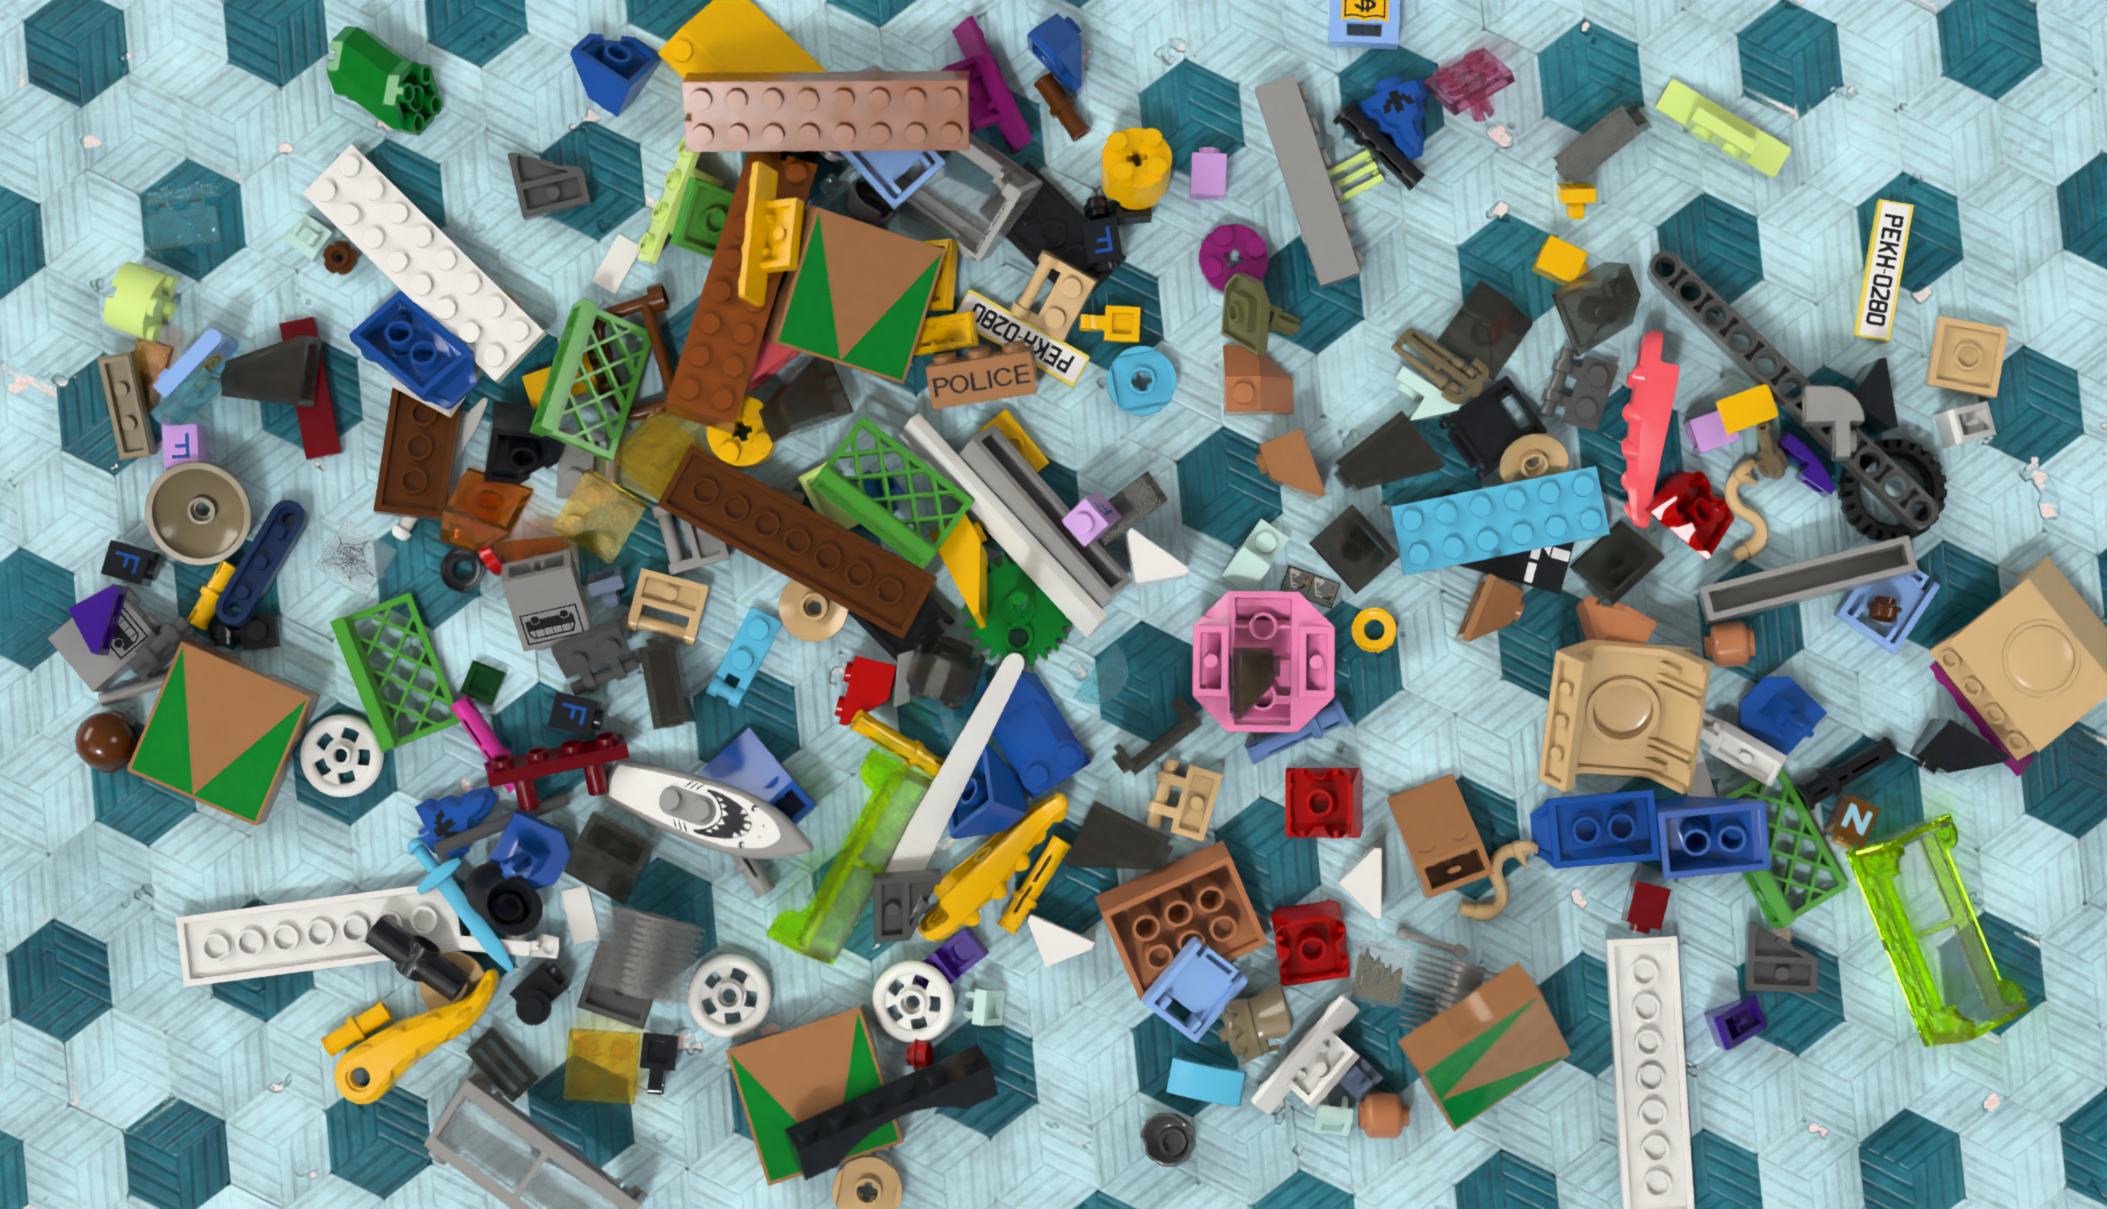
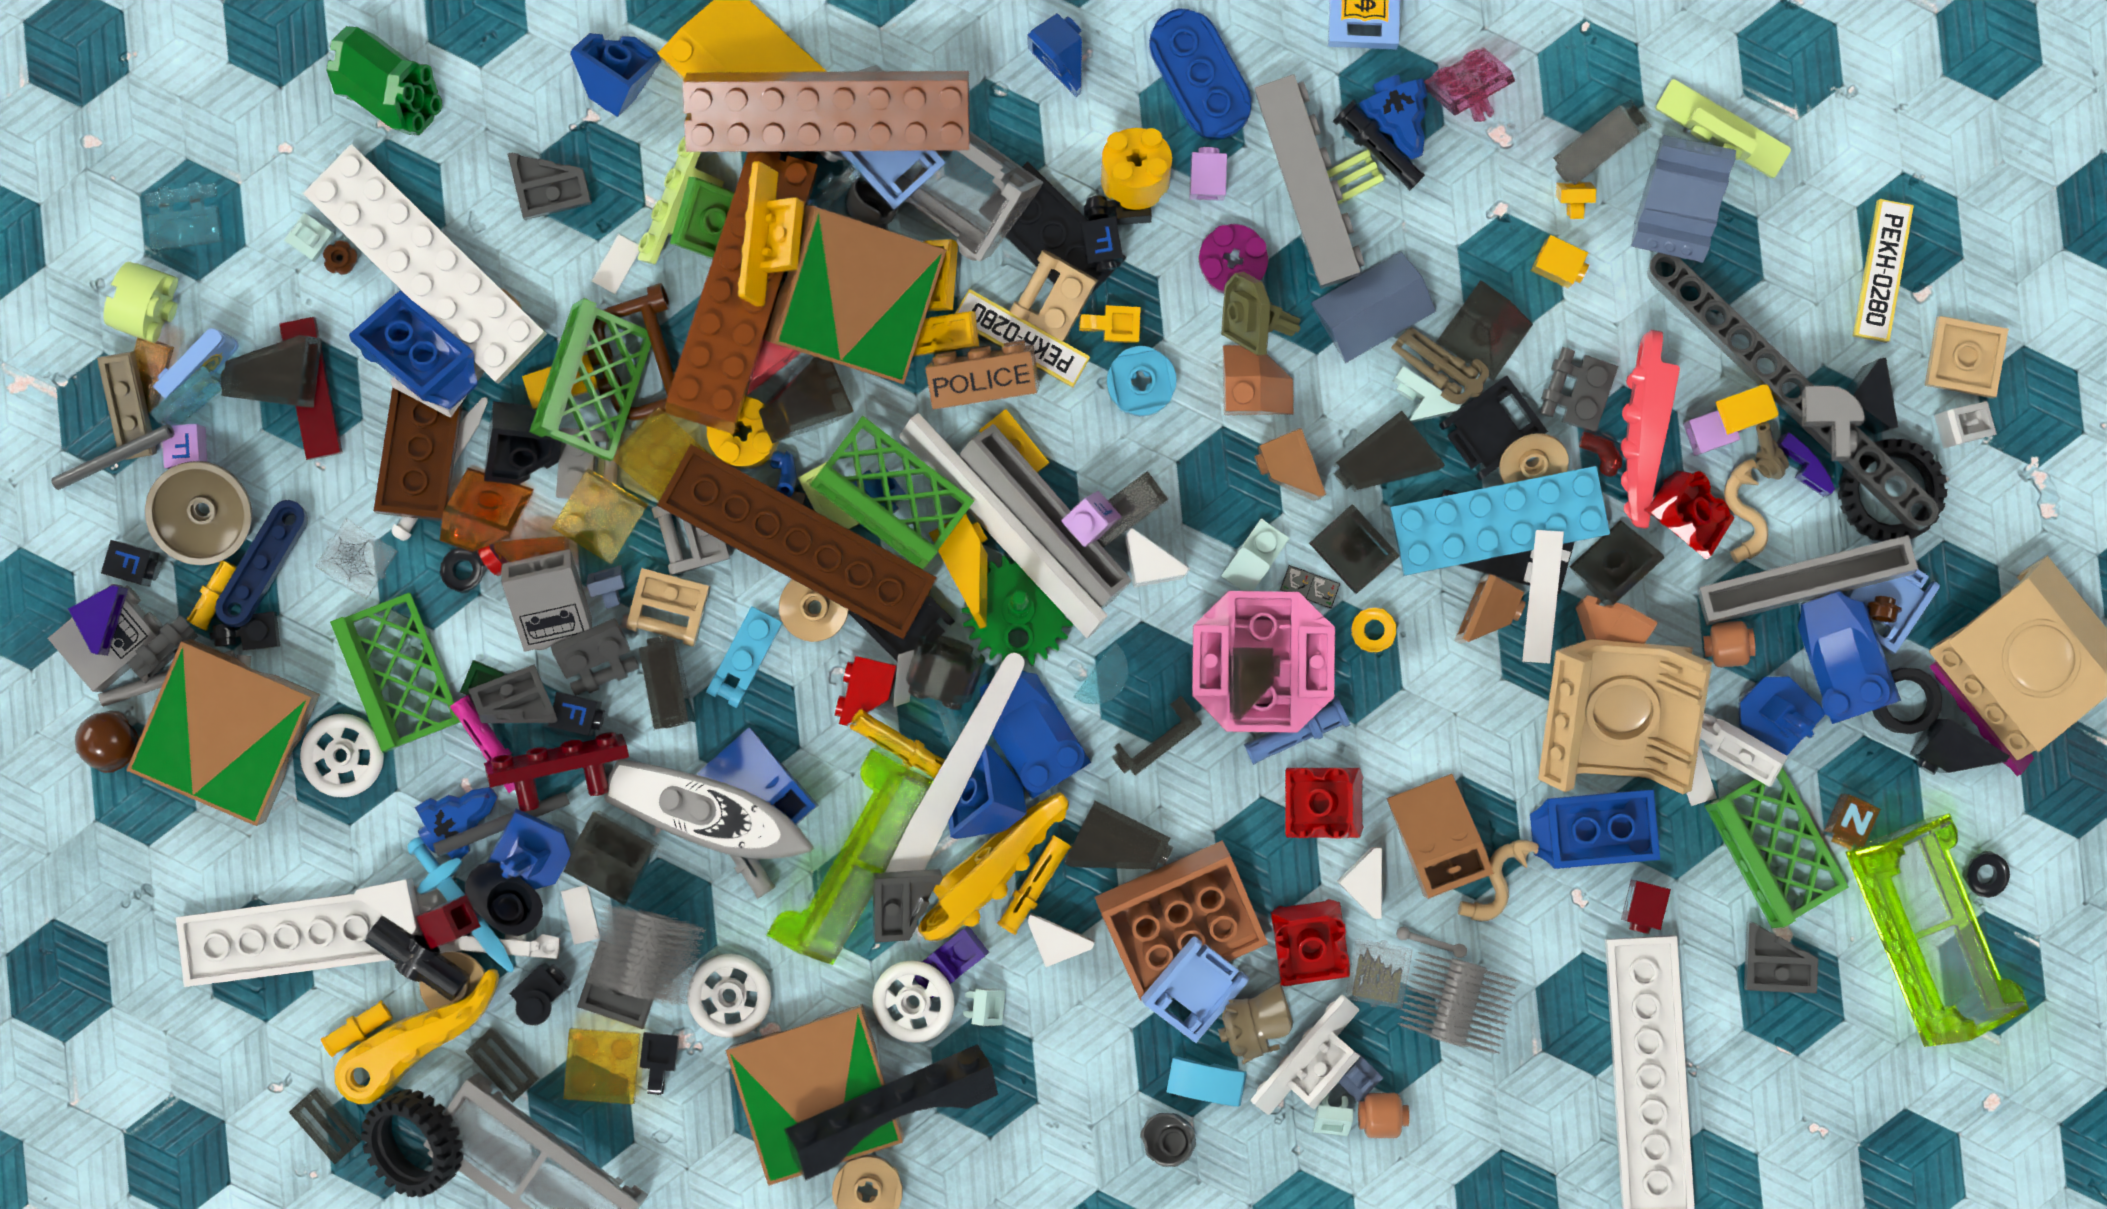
red plate [906,1039,933,1071] -> none
magenta bracket [941,16,1033,155] -> none
reddish brown pin [1034,72,1091,142] -> none
tan plate [1146,758,1223,842] -> none
medium nougat tile [1398,962,1571,1132] -> none
clear smoke slope [1551,262,1641,356] -> none
blue slope [1655,796,1771,879] -> none
dark purple slope [1704,995,1767,1050] -> none
black pin [1793,737,1898,812] -> none
none -> dark grey piece [51,424,174,490]
none -> clear smoke tile [289,1087,362,1165]
none -> white slope [353,878,421,934]
none -> black tyre [361,1089,464,1198]
none -> dark red brick [416,895,481,949]
none -> dark grey wing [468,664,558,723]
none -> blue arm [770,450,797,497]
none -> blue tile [1149,8,1252,140]
none -> sand blue slope [1311,252,1436,363]
none -> white sticker [1522,530,1564,663]
none -> clear red arm [1578,431,1623,477]
none -> sand blue slope [1631,135,1736,262]
none -> blue slope [1797,591,1901,724]
none -> black tyre [1873,668,1942,734]
none -> black piece [1962,851,2010,898]

